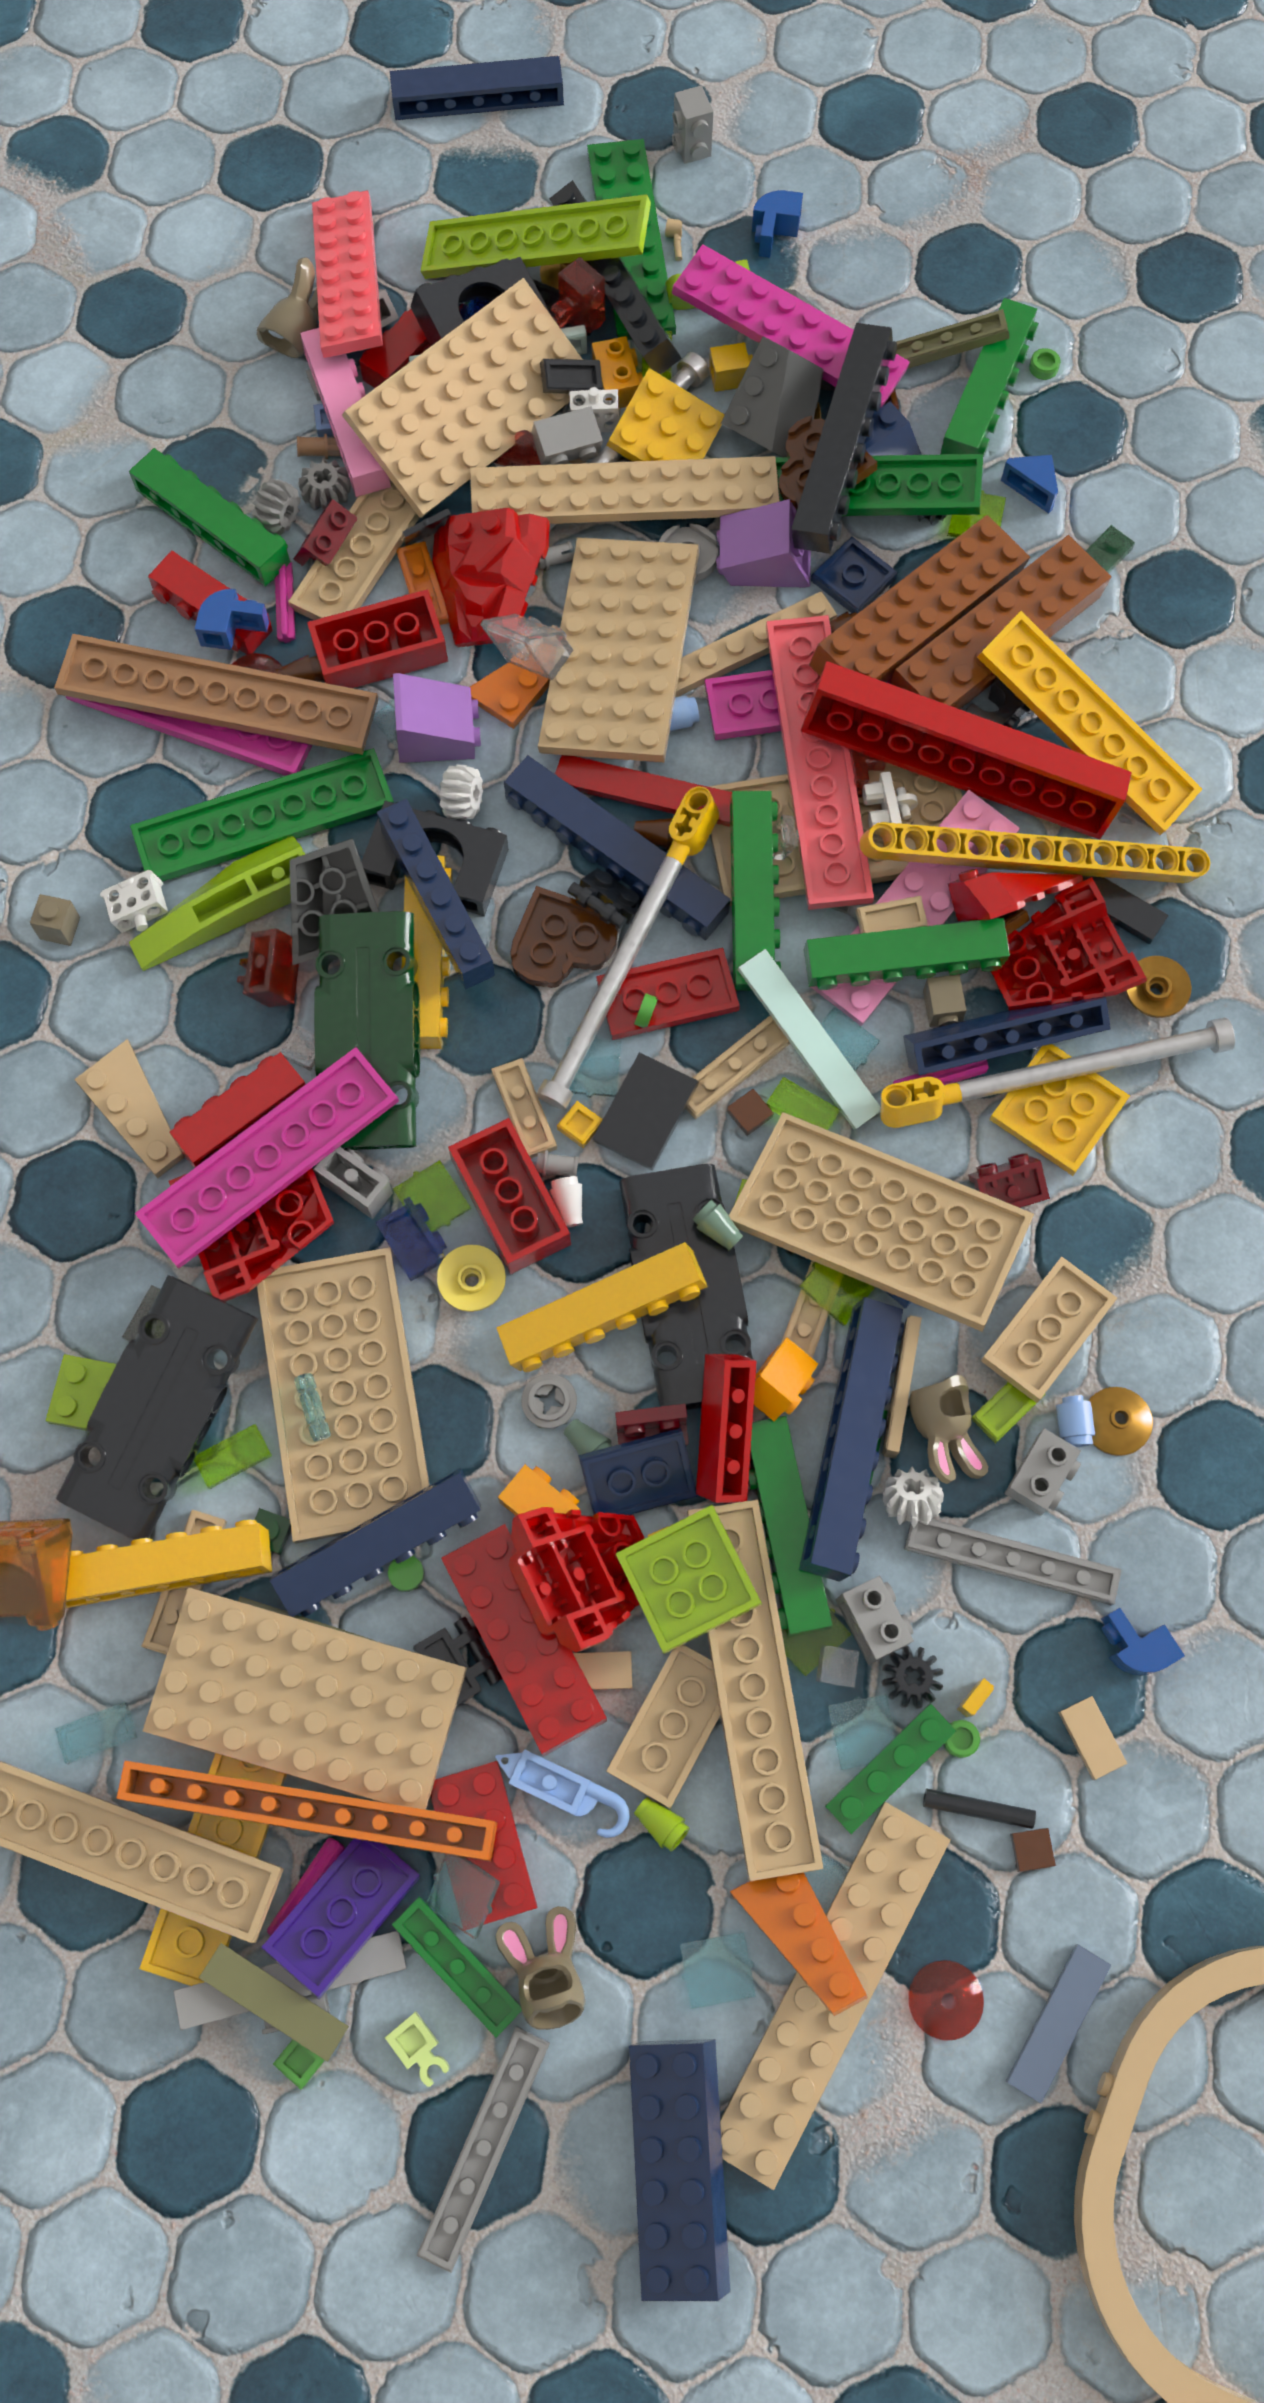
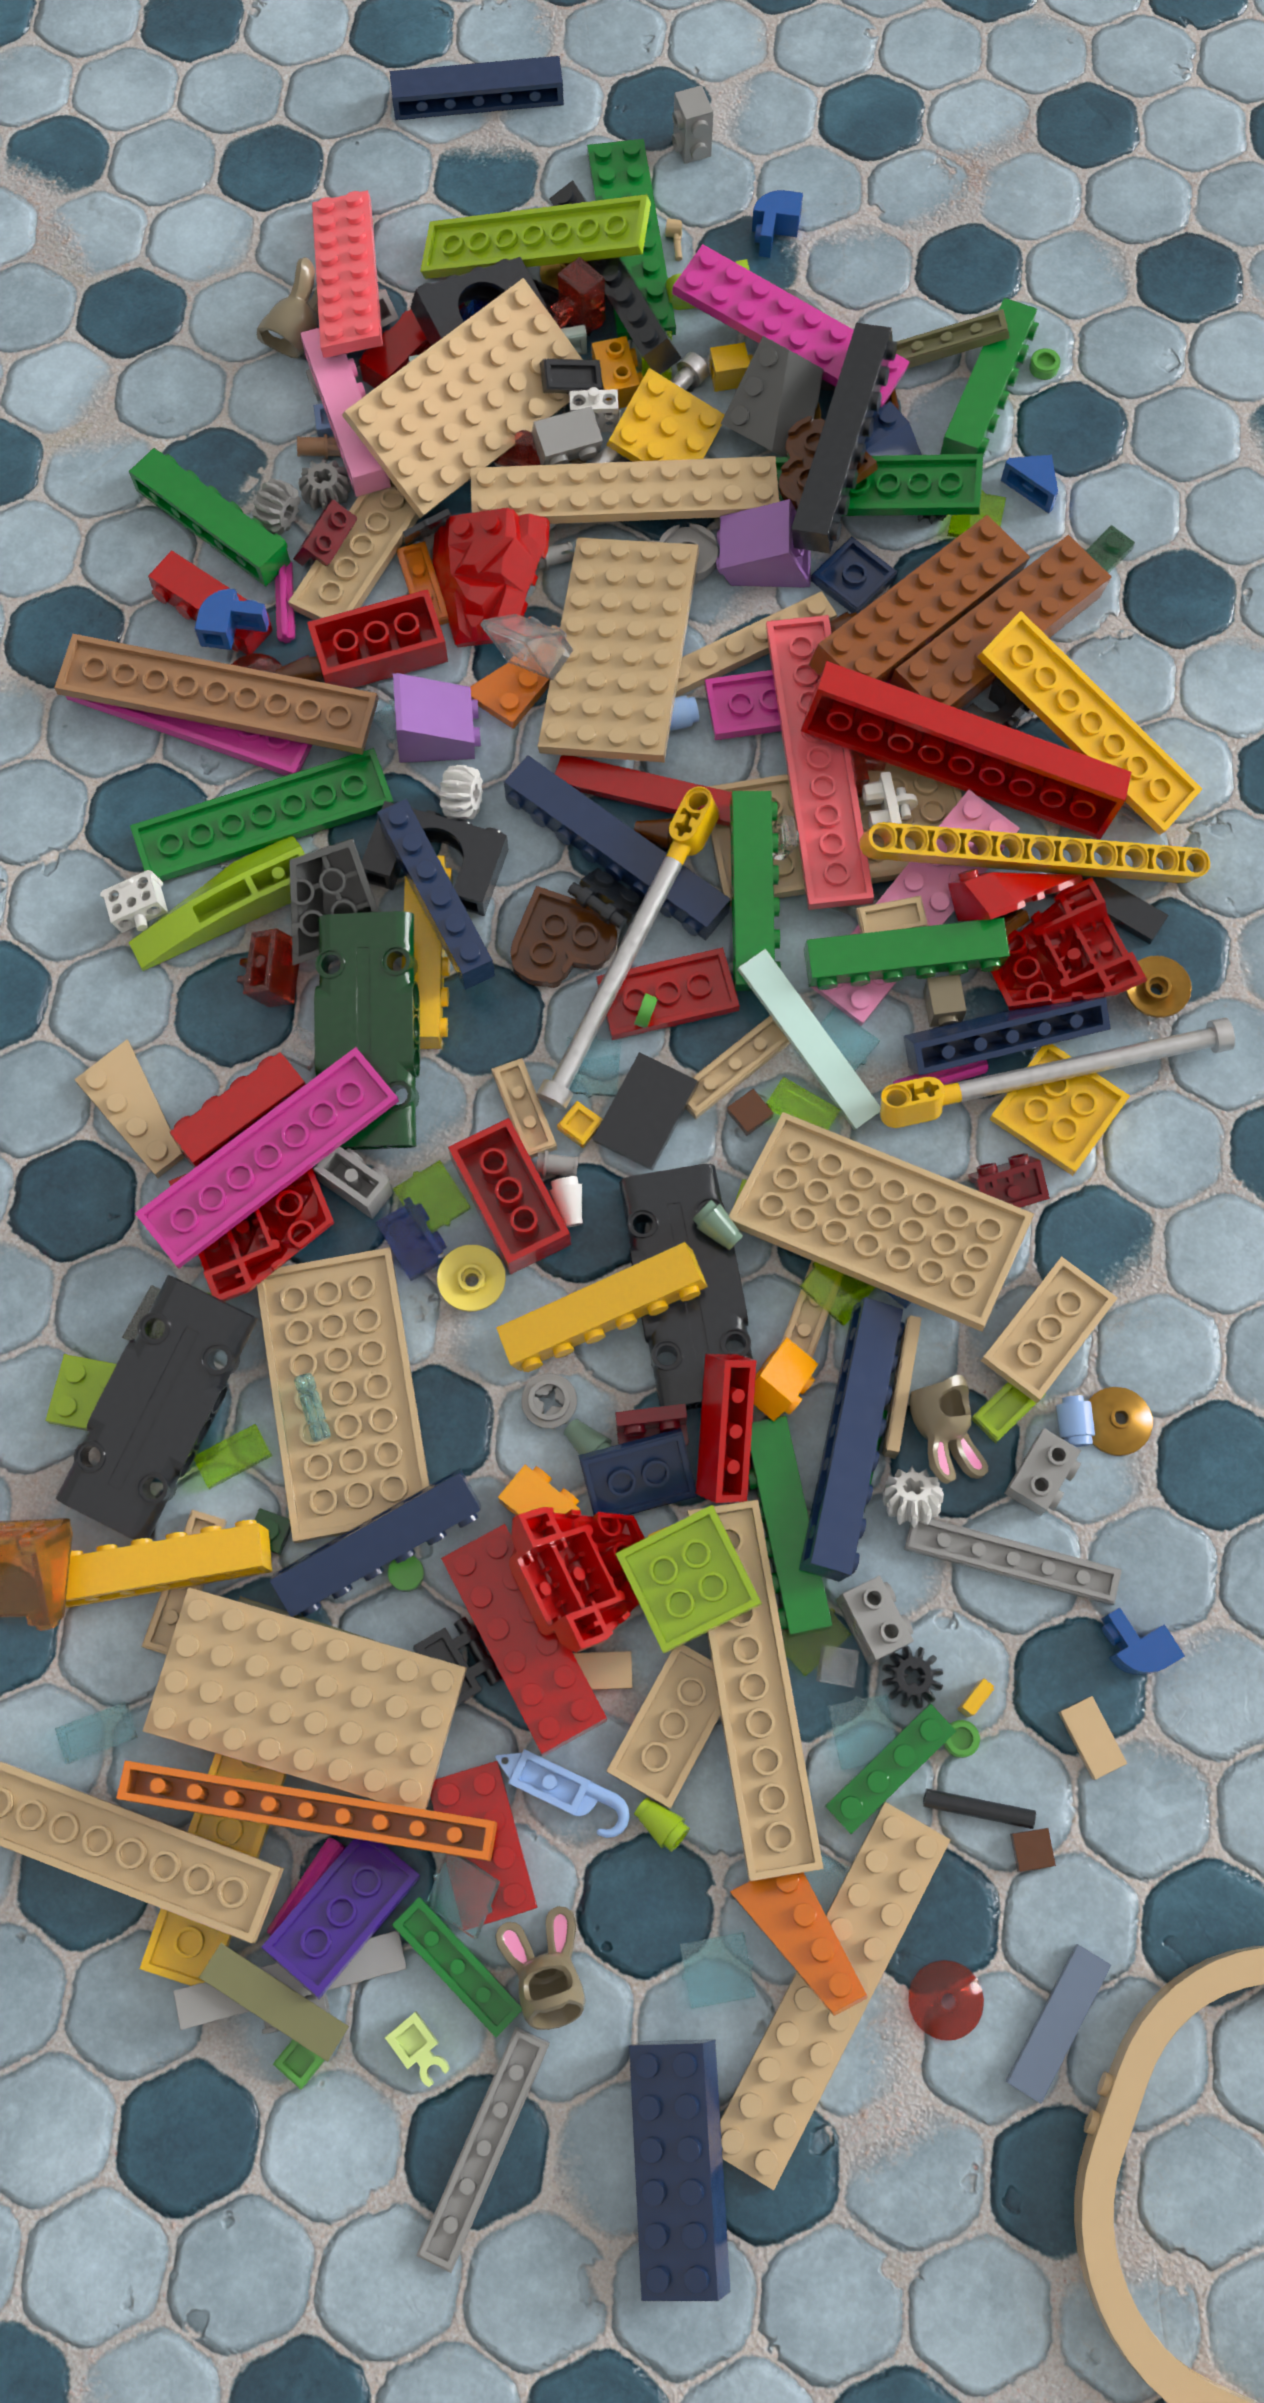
dark tan brick [30,894,80,946] -> none

